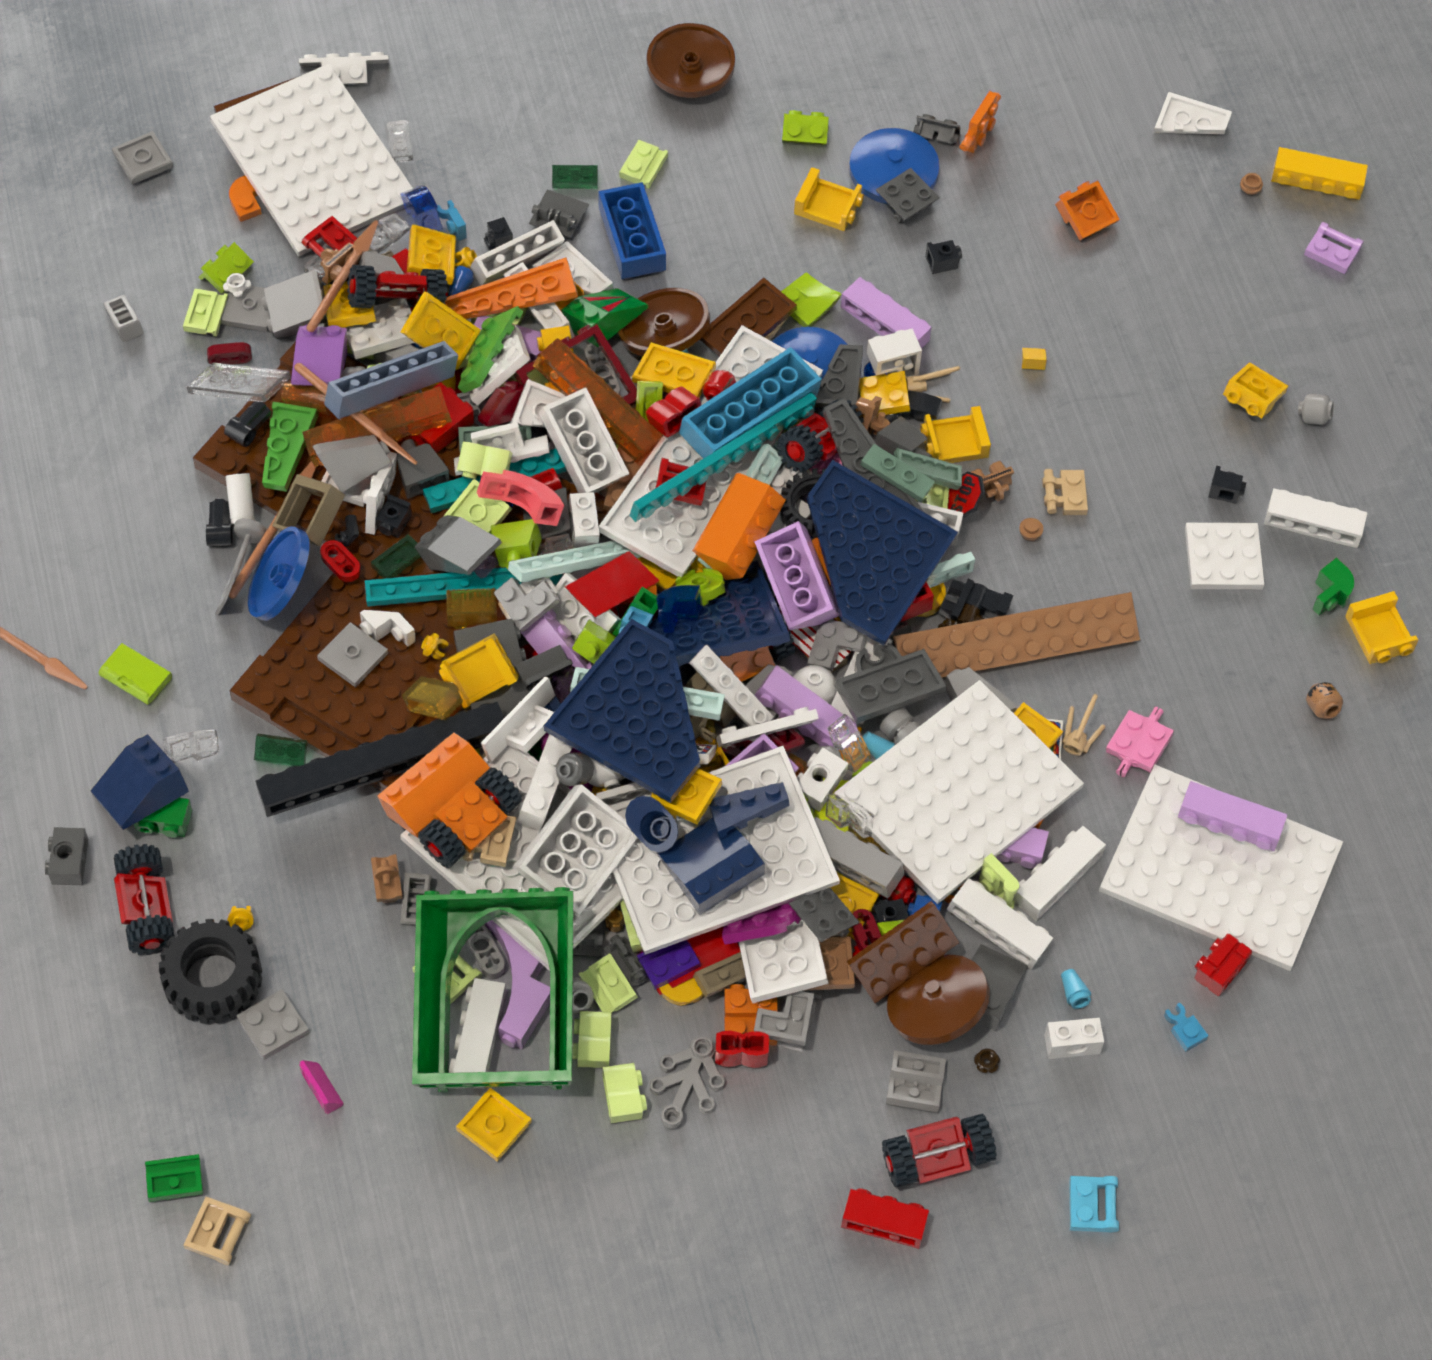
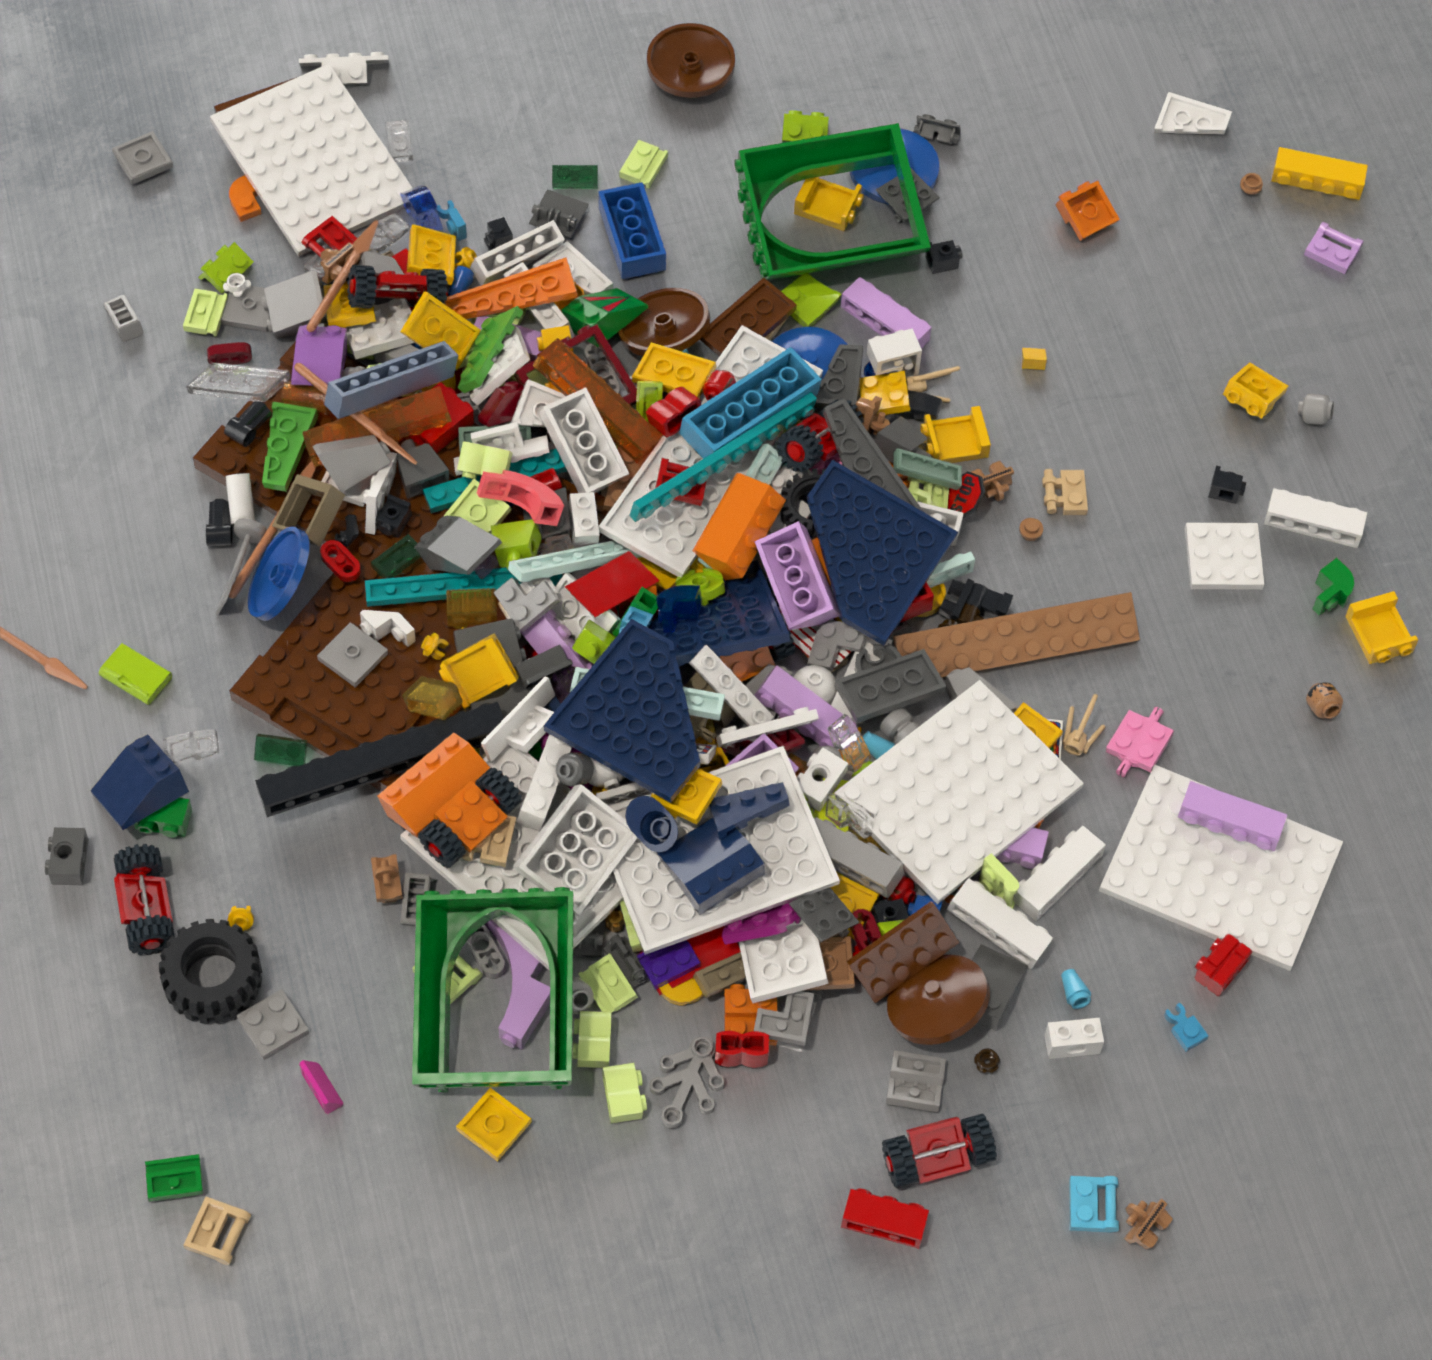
white brick [449,978,506,1090] -> none
sand green plate [860,444,935,502] -> none
orange plate [959,91,1001,153] -> none
none -> green panel [734,123,931,280]
none -> medium nougat hips [1124,1199,1173,1249]

